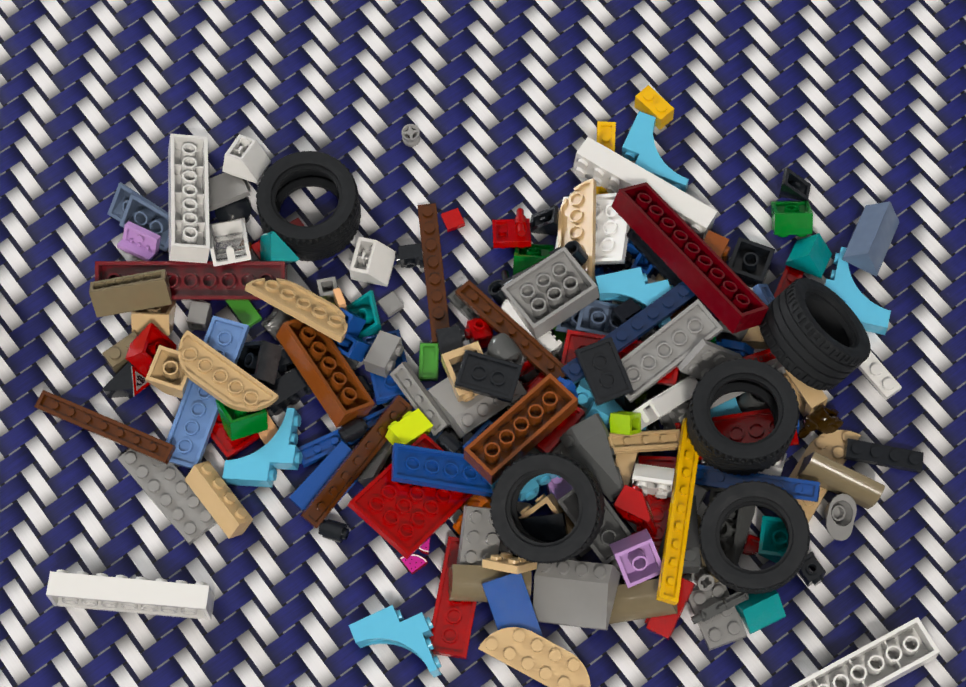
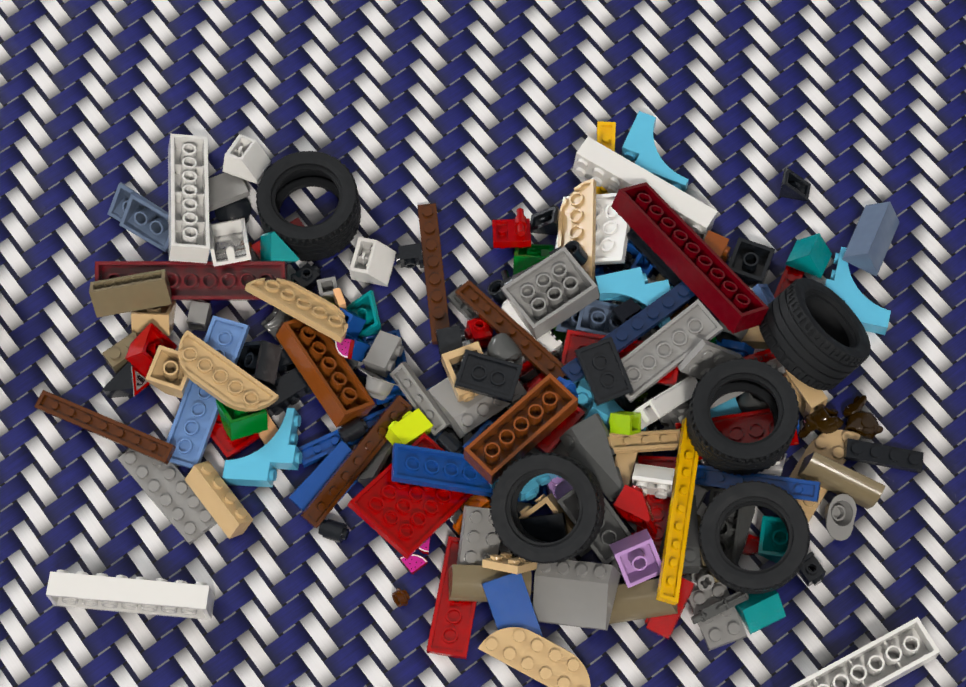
lavender bracket [117,221,161,261] -> none
bright green tile [225,300,262,328] -> none
medium azure arch [349,605,442,678] -> none
light grey tile [377,291,404,318] -> none
light grey wheel [401,124,421,147] -> none
bright green tile [419,343,439,381] -> none
red tile [441,208,465,232] -> none
yellow brick [634,85,674,130] -> none
green slope [771,201,813,237] -> none
white plate [858,350,902,400] -> none
none -> black brick [290,262,321,291]
none -> tile [335,339,355,360]
none -> light grey piece [358,367,399,401]
none -> reddish brown plate [392,588,410,607]
none -> dark brown animal [842,395,884,440]

